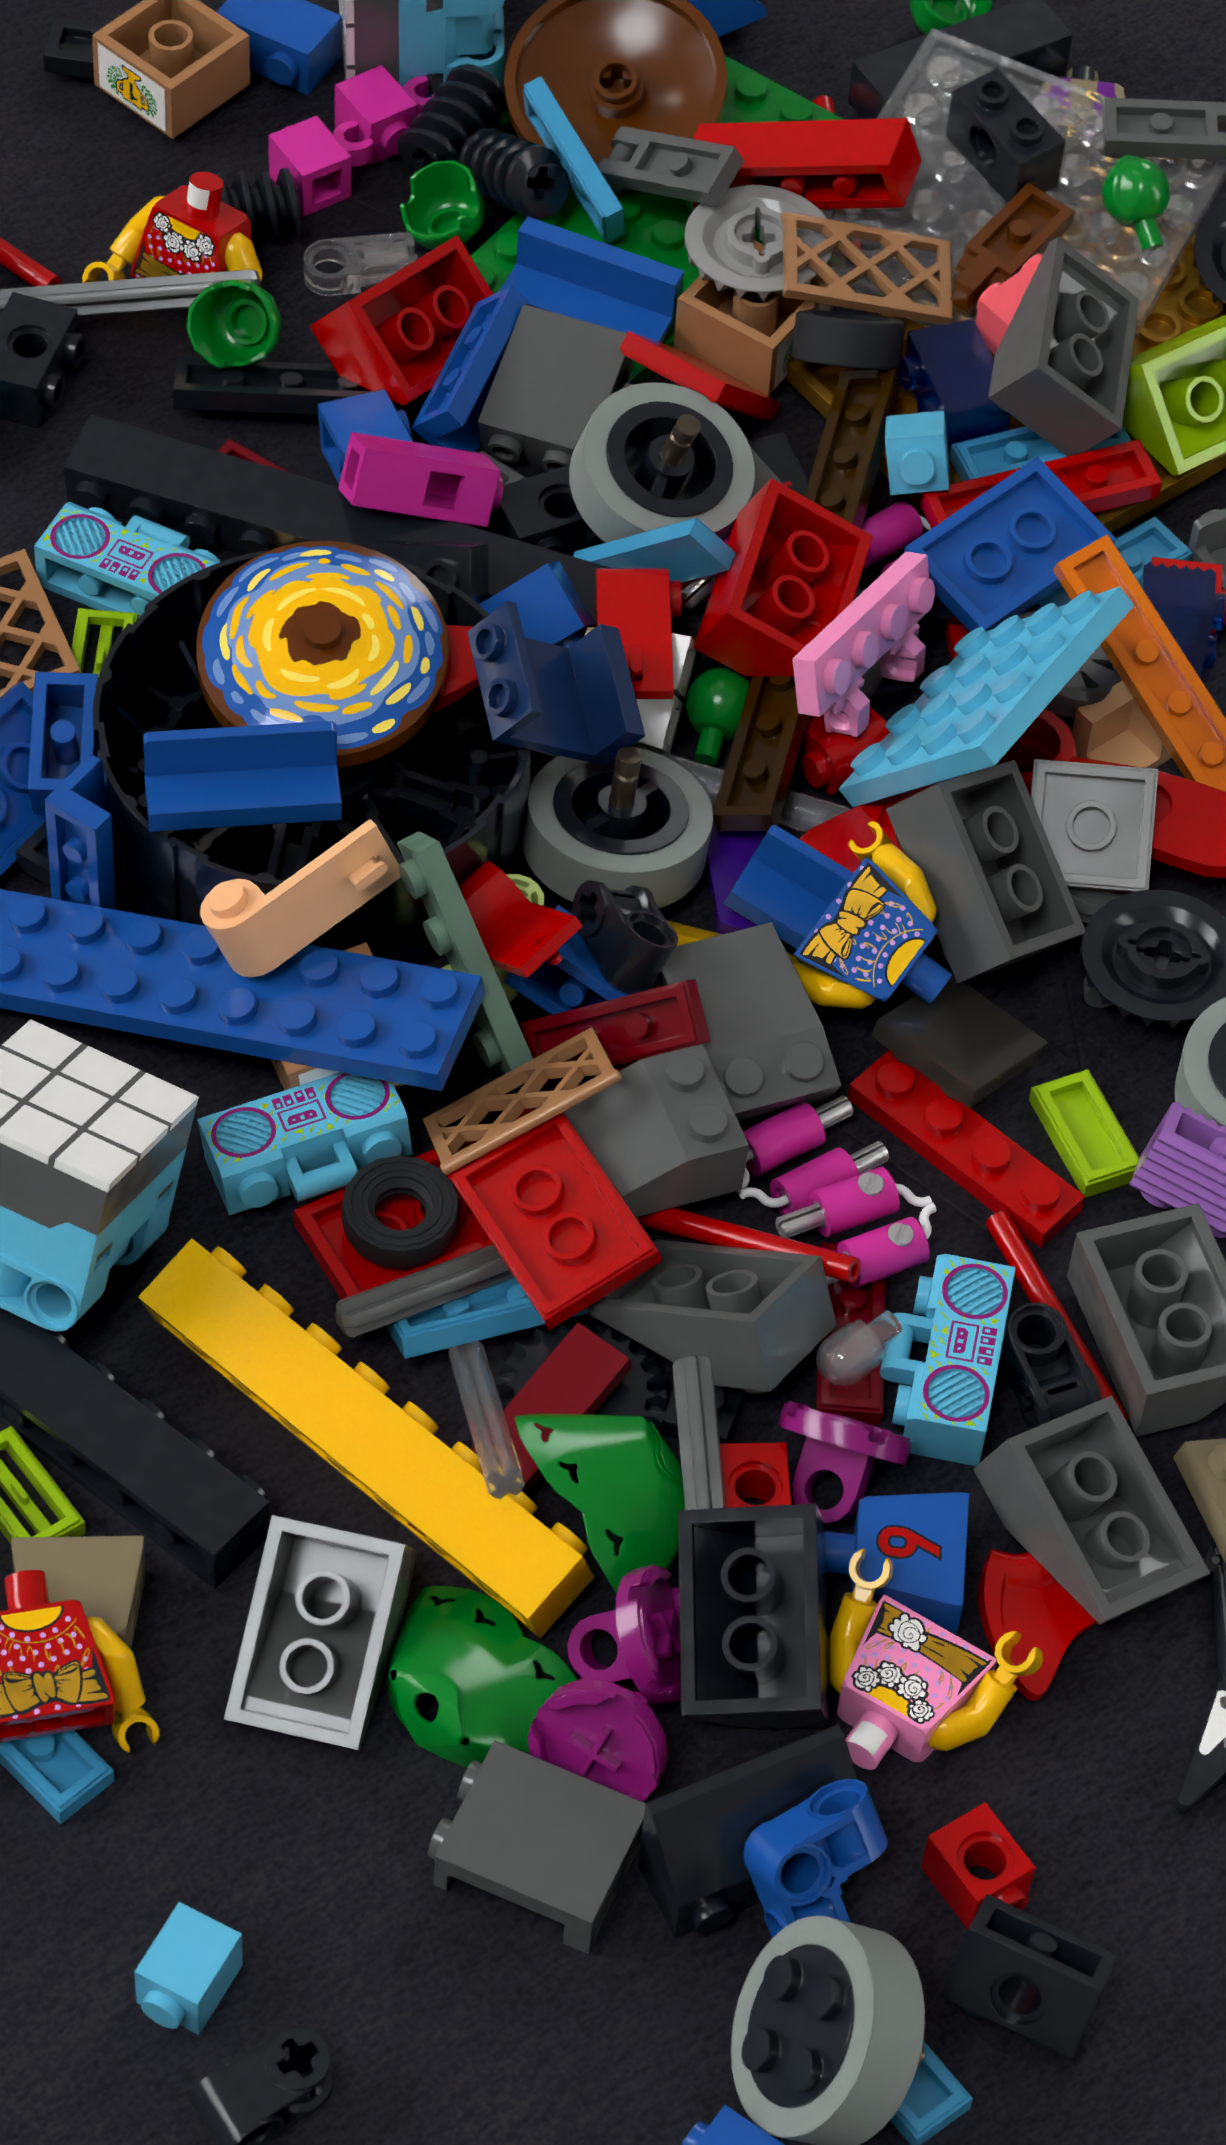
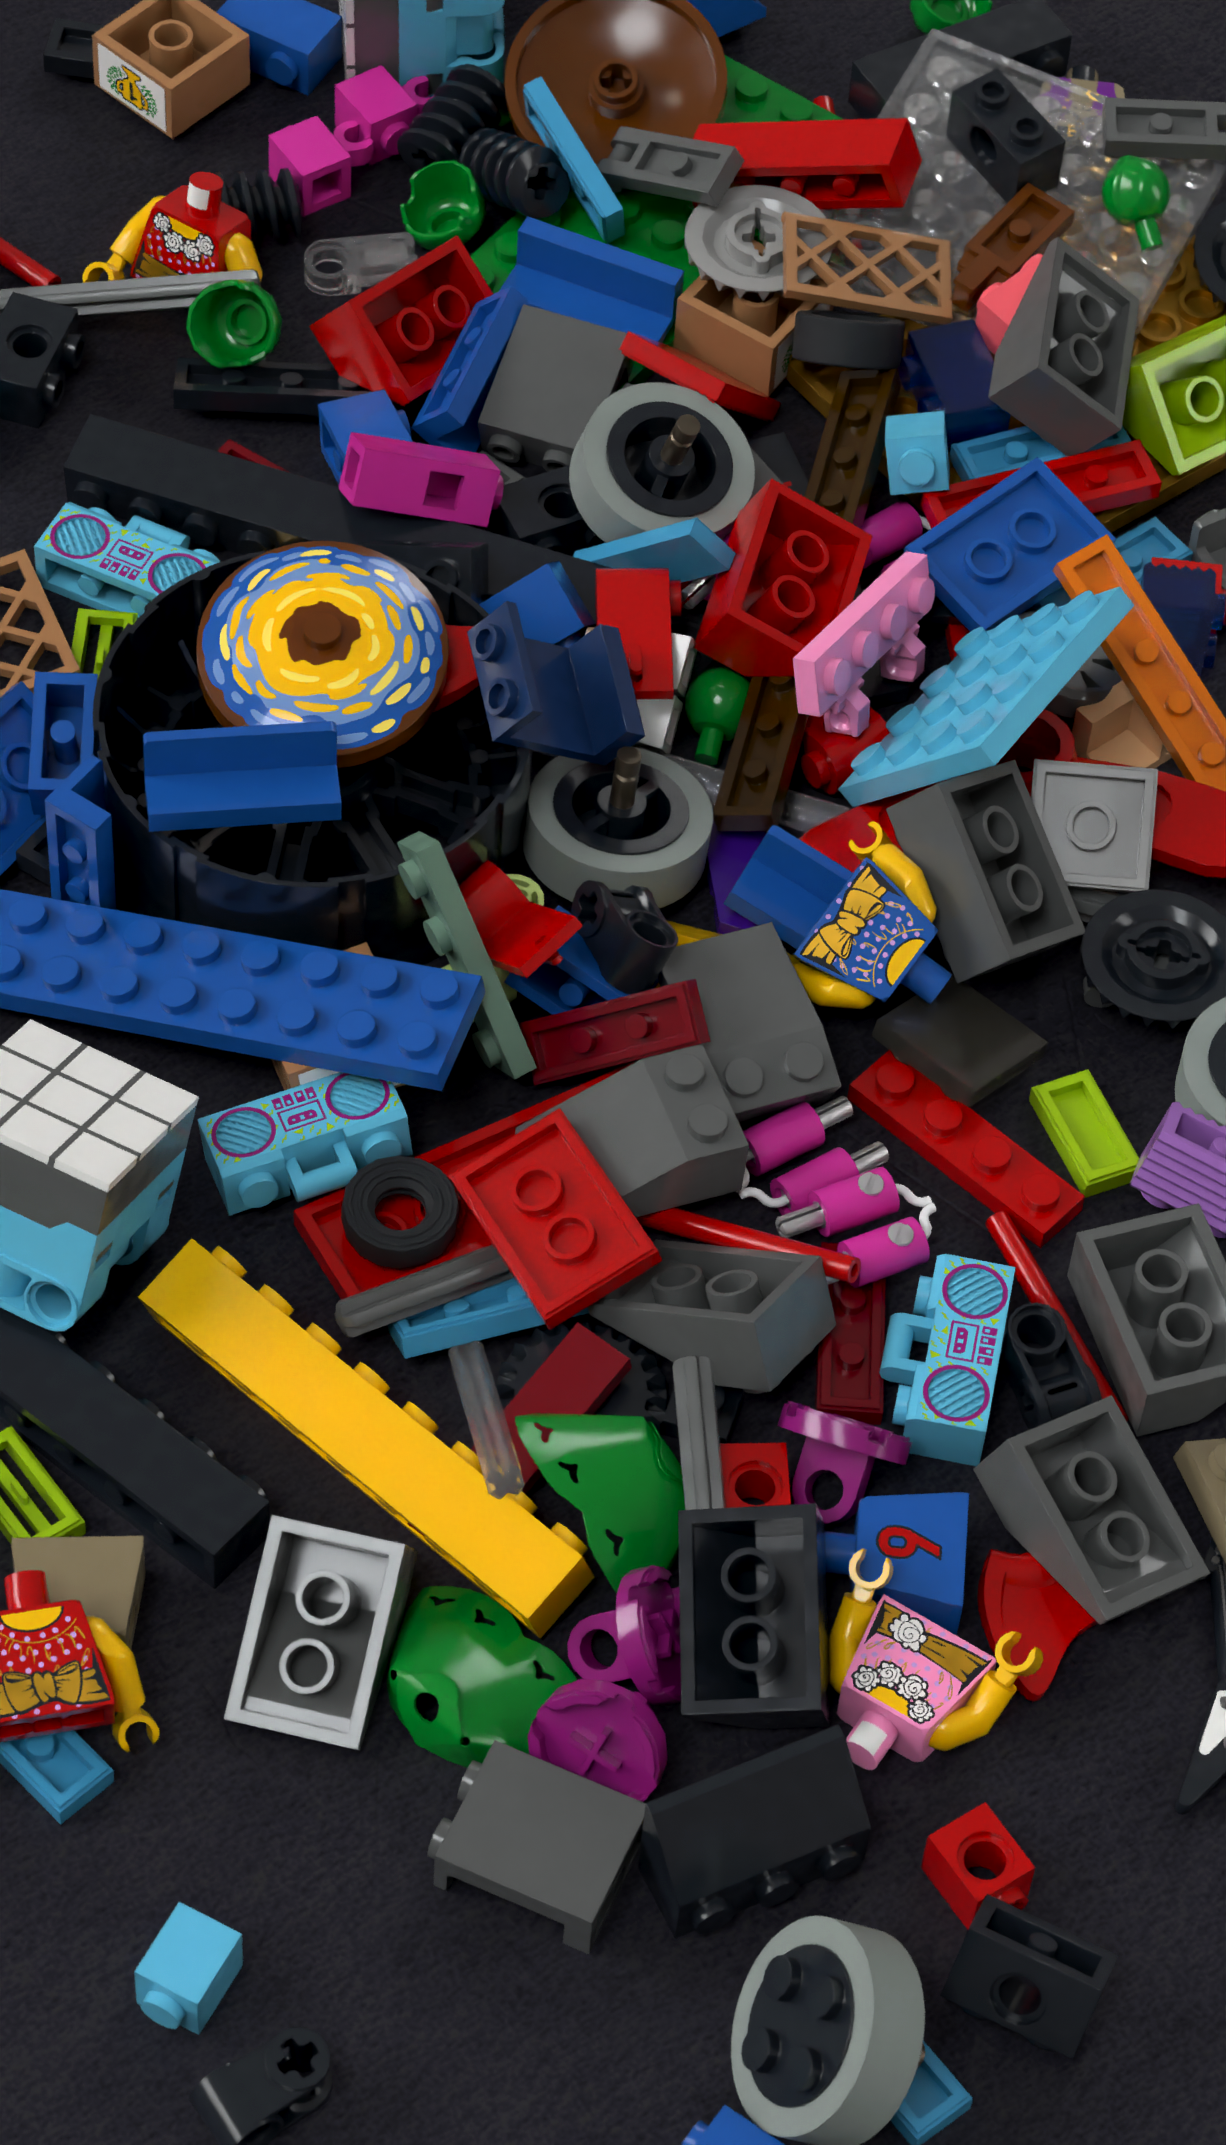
light nougat door [200,819,401,978] -> none
medium nougat window [423,1027,622,1175] -> none
blue piece [743,1779,888,1938] -> none
clear cylinder [816,1310,903,1386] -> none

